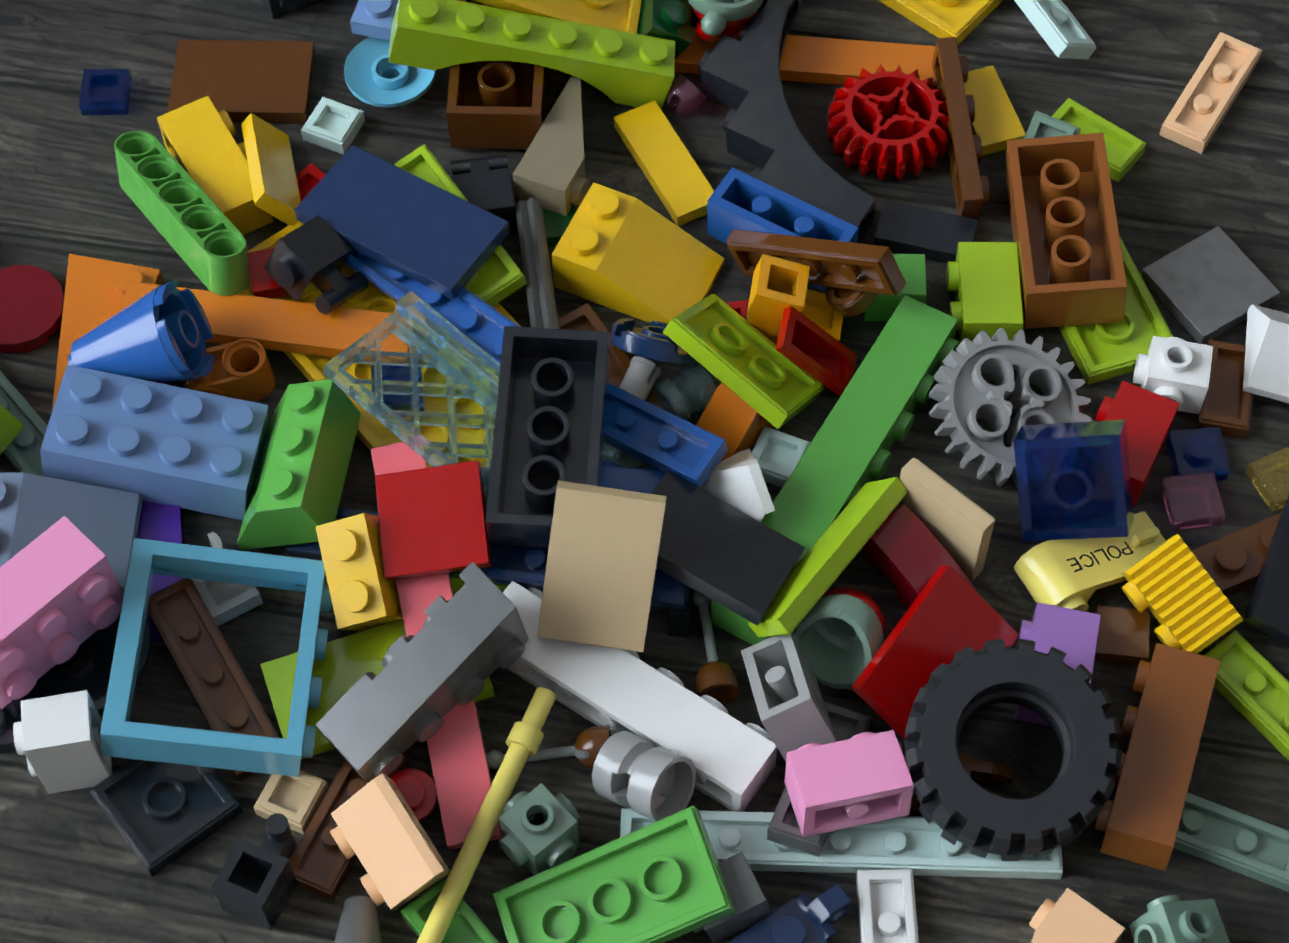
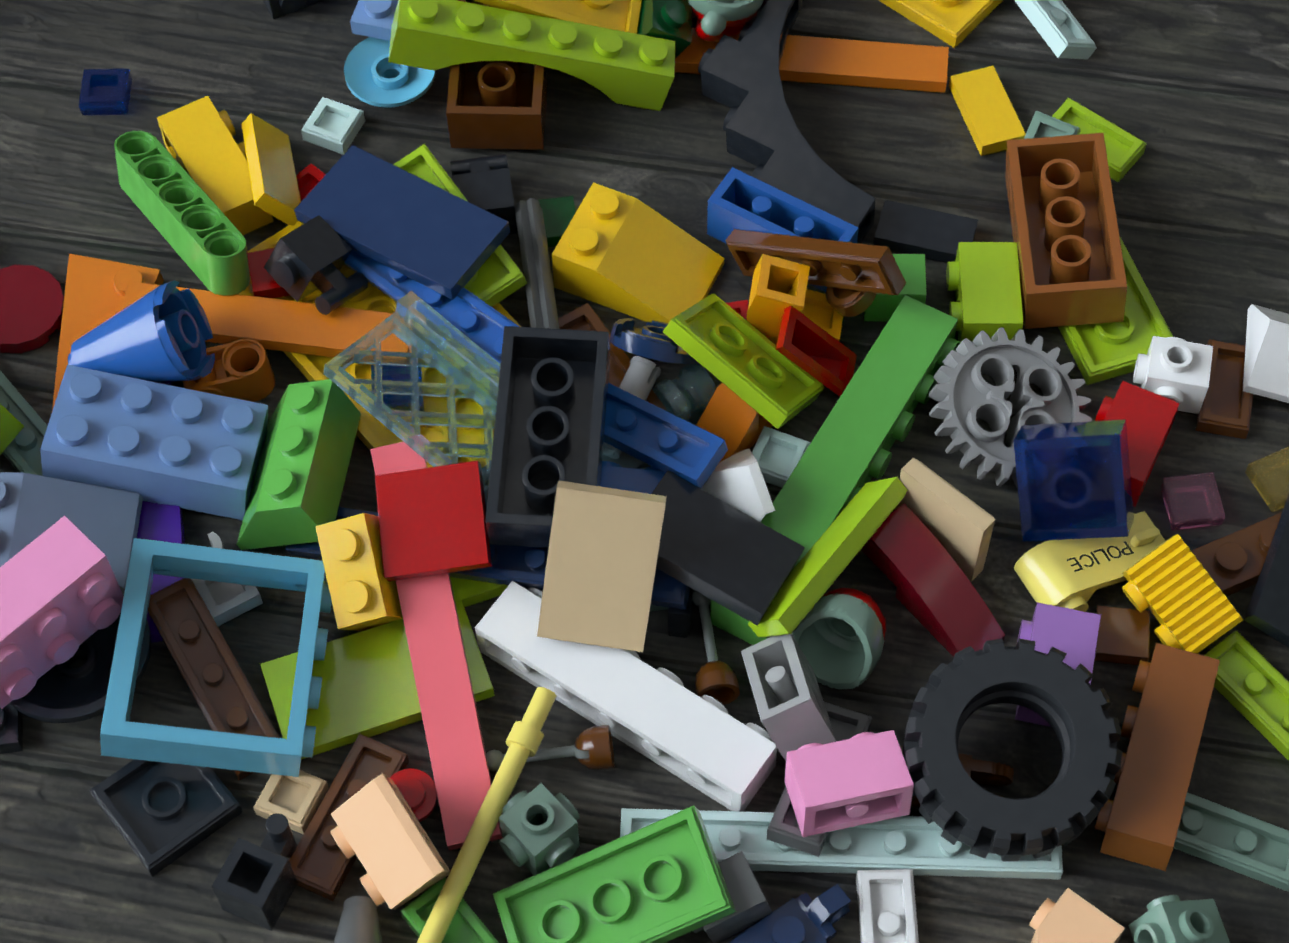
white brick [13,690,112,794] -> none
reddish brown tile [167,40,316,123] -> none
wedge [316,561,529,784] -> none
dark tan slope [513,75,590,216] -> none
light grey wheel [592,730,696,822] -> none
yellow tile [614,100,714,227] -> none
clear pink hinge [666,74,707,115] -> none
red gear [827,64,949,182] -> none
red tile [851,565,1019,739] -> none
reddish brown plate [932,37,989,220] -> none
flat silver tile [1141,226,1280,344] -> none
light nougat tile [1159,32,1262,154] -> none
clear blue plate [1166,427,1230,484] -> none

